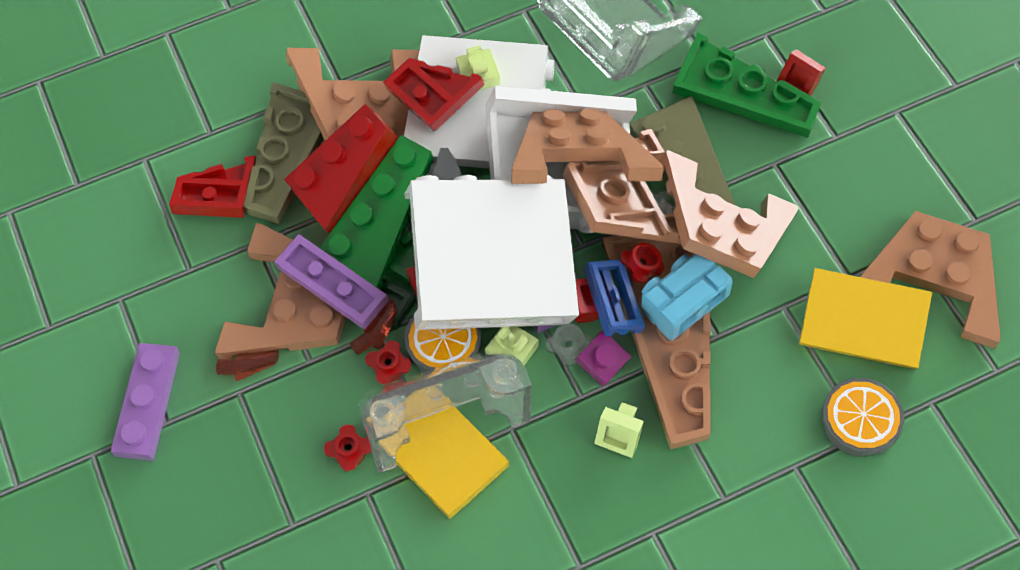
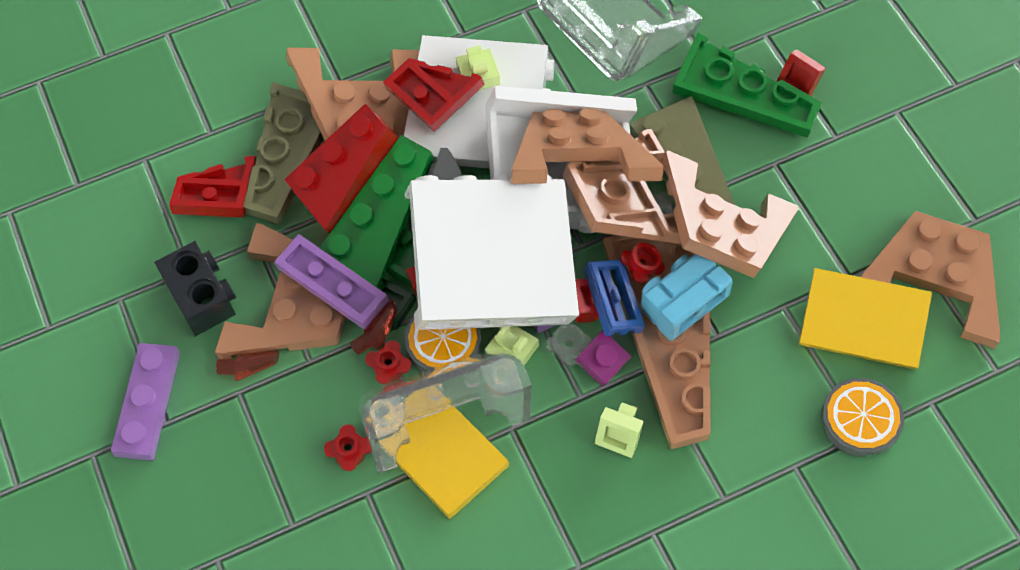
none -> black brick [154,241,236,337]

